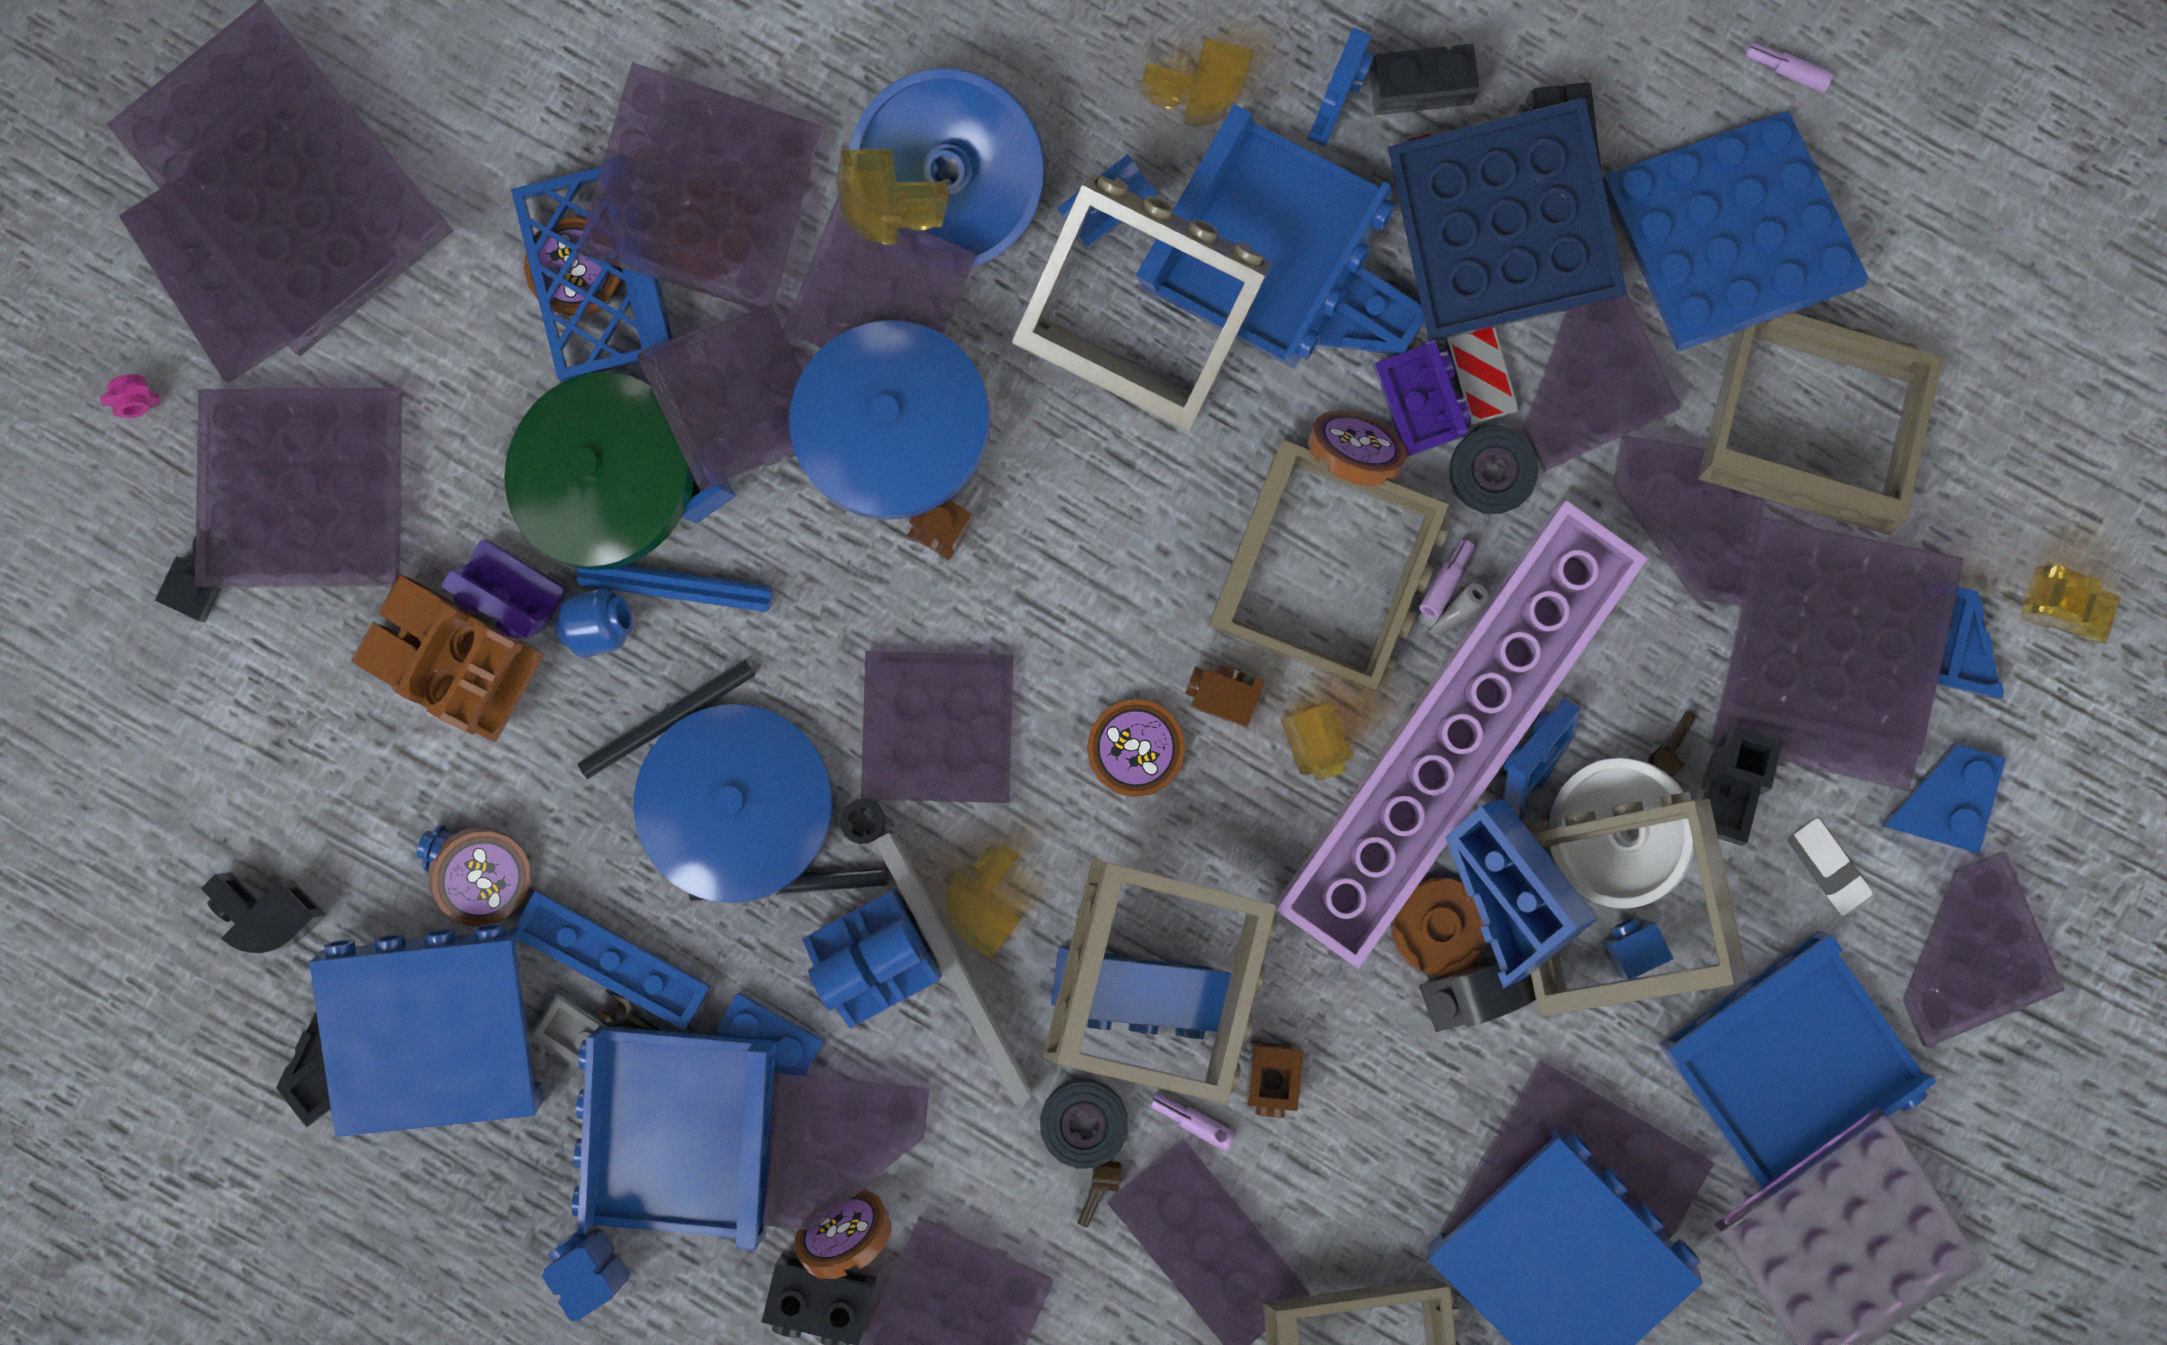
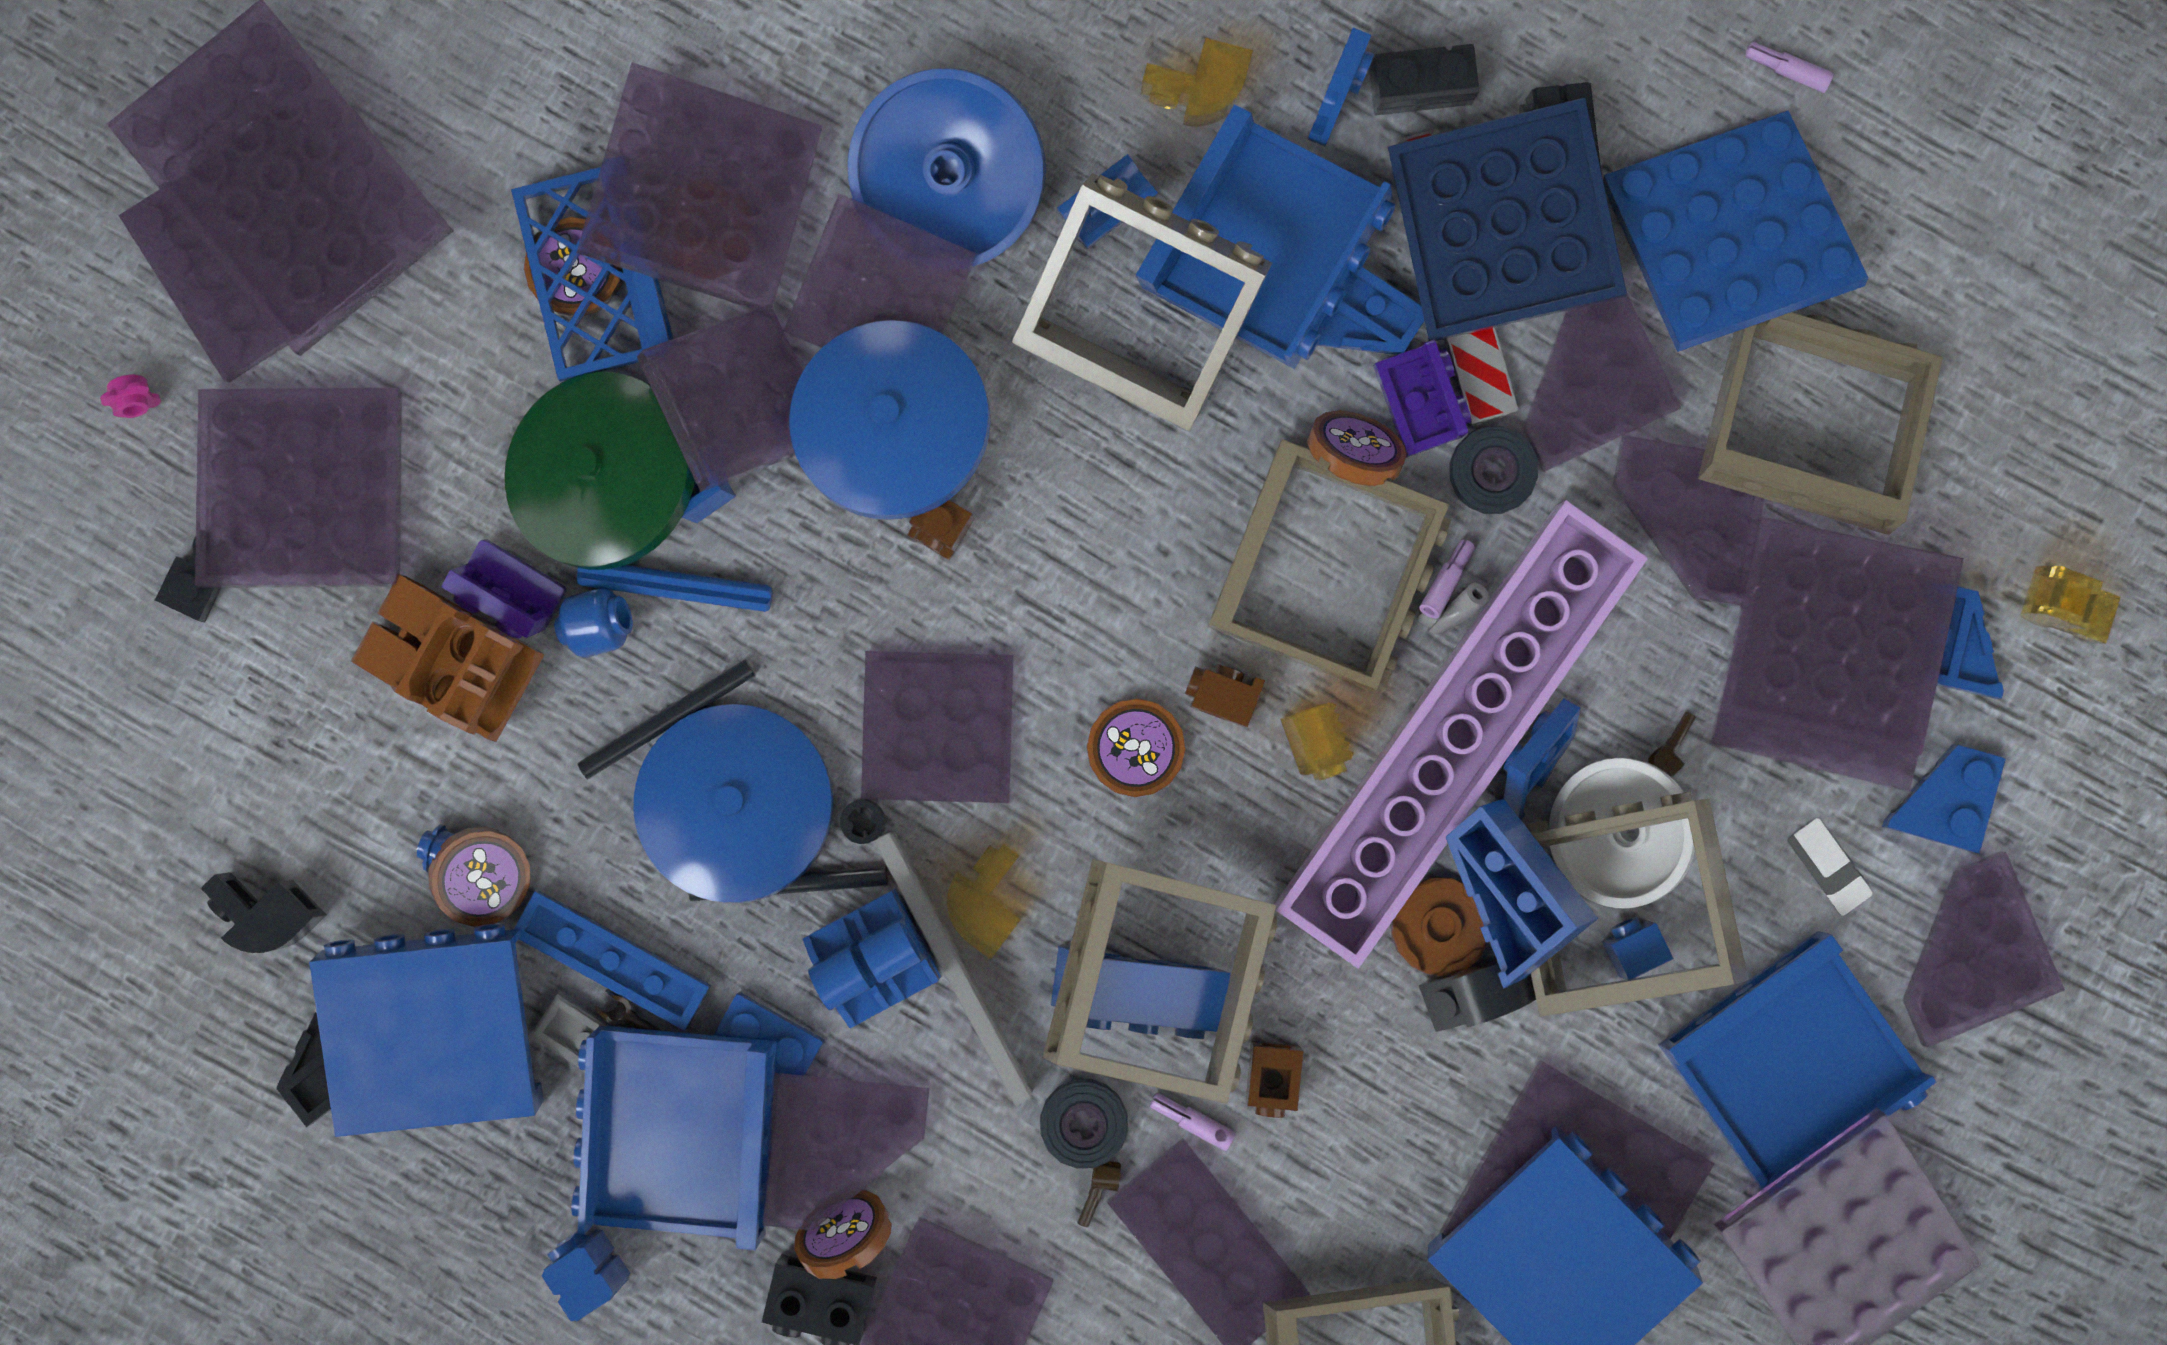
clear yellow brick [836,149,949,245] -> none
black brick [1701,727,1783,846] -> none

